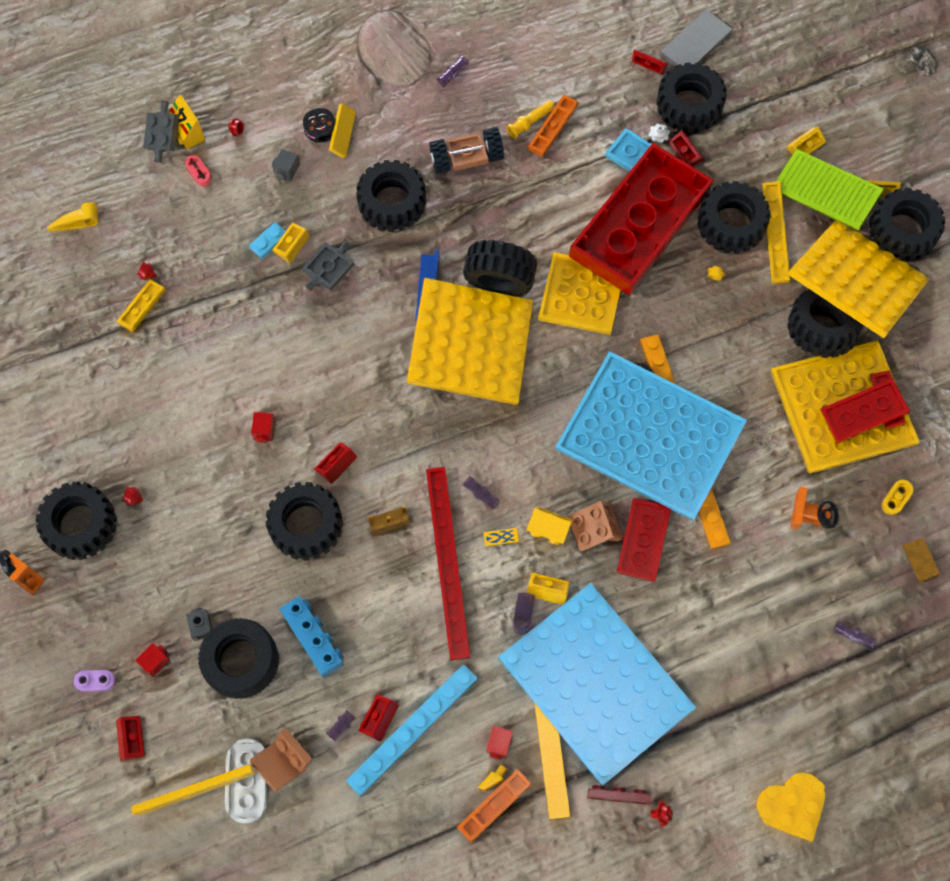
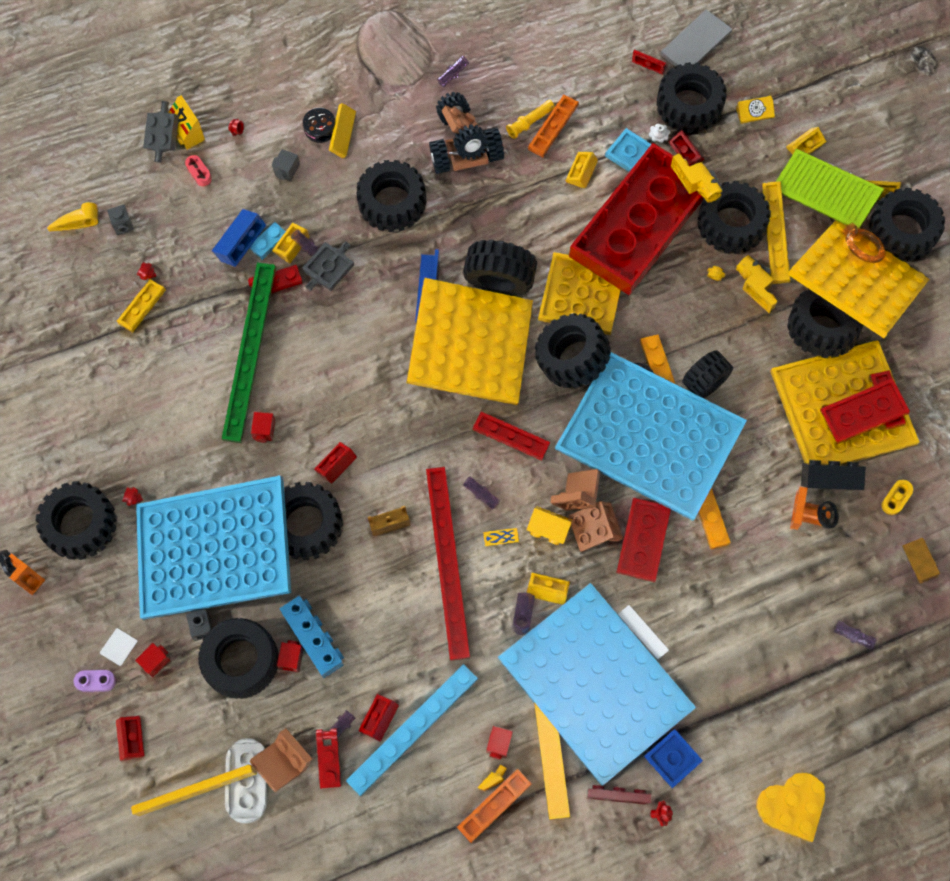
none -> white sticker [100,628,137,666]
none -> dark grey brick [107,204,134,235]
none -> medium azure plate [136,476,291,620]
none -> blue brick [212,209,266,267]
none -> green plate [222,262,276,443]
none -> red plate [248,264,303,293]
none -> red brick [277,640,304,673]
none -> pin [291,230,318,256]
none -> red plate [316,728,341,789]
none -> black plate [436,92,489,160]
none -> red plate [473,412,550,461]
none -> black tyre [534,313,611,388]
none -> nougat bracket [550,469,600,511]
none -> yellow slope [565,152,598,188]
none -> white sticker [618,605,669,659]
none -> blue plate [644,729,703,788]
none -> yellow plate [671,153,723,203]
none -> black tyre [682,350,734,398]
none -> yellow slope [736,96,775,124]
none -> yellow plate [736,255,777,313]
none -> black brick [801,460,866,490]
none -> clear orange piece [842,222,886,263]

